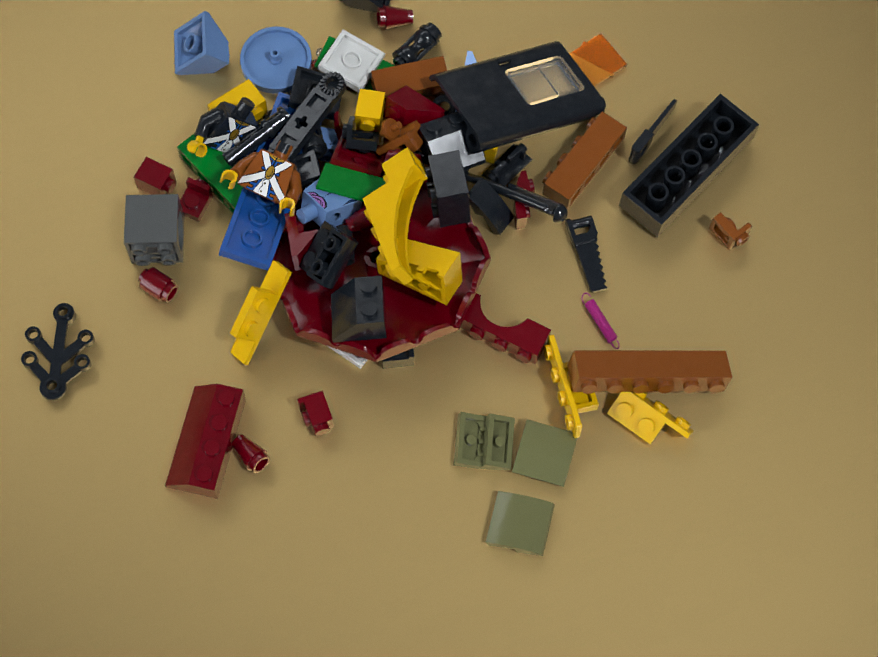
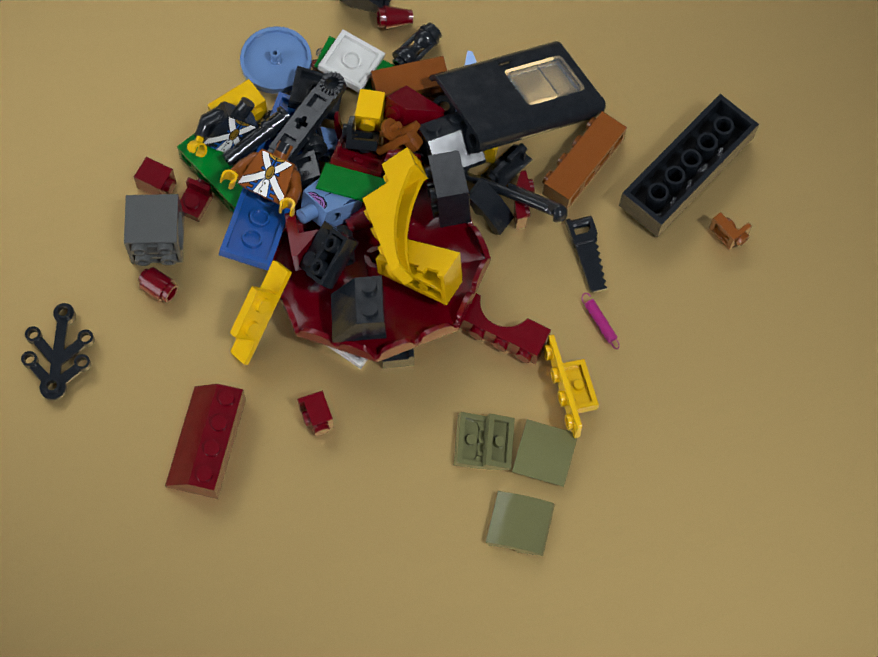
medium blue slope [174,11,230,75] -> none
dark red cone [232,434,270,473] -> none
dark orange brick [568,350,733,394] -> none
clear orange piece [570,34,627,87] -> none
yellow bracket [607,392,694,444] -> none
black piece [629,99,677,164] -> none

